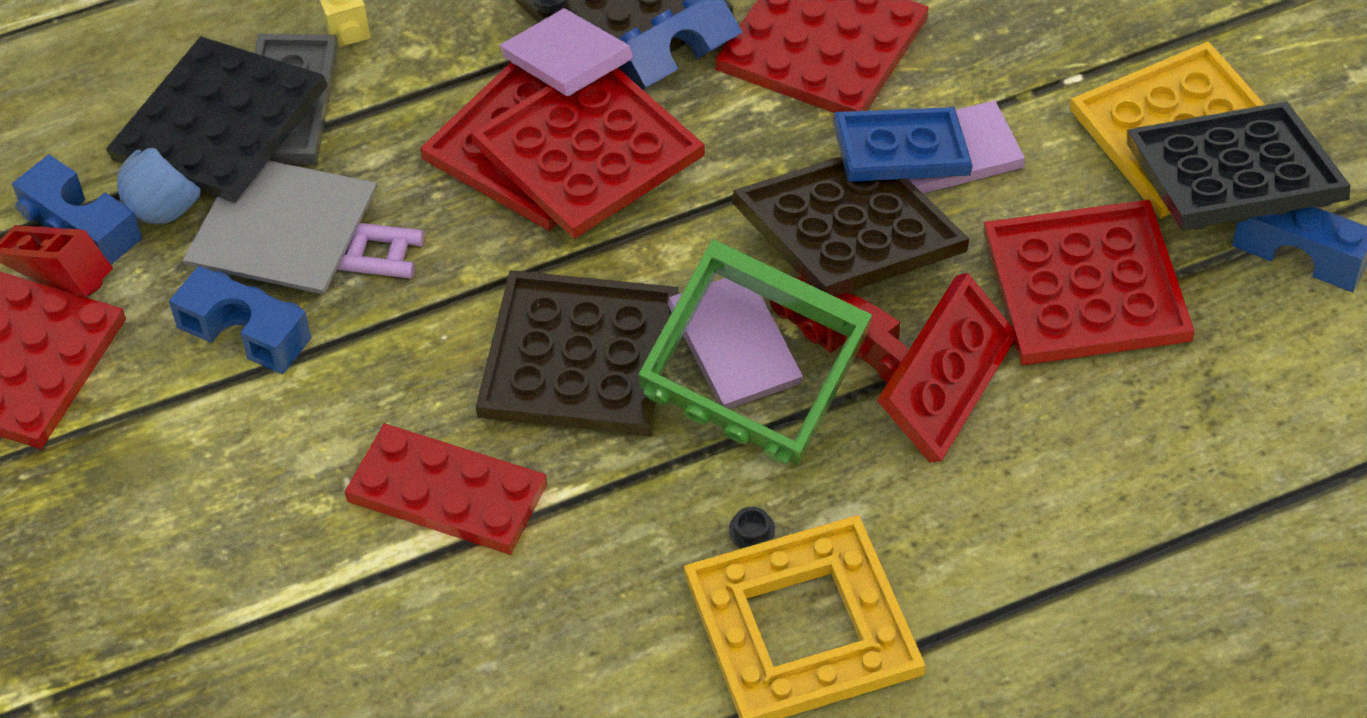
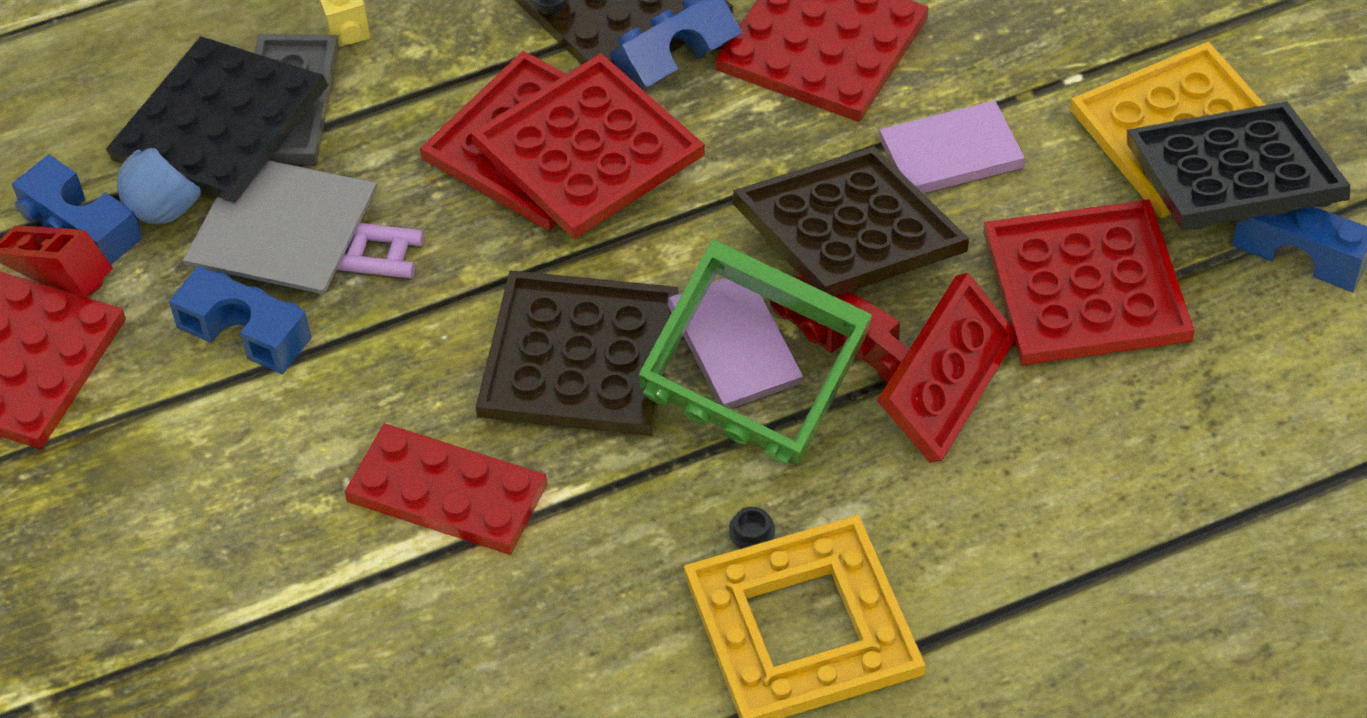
lavender tile [499,8,633,96] -> none
blue tile [833,107,973,182] -> none

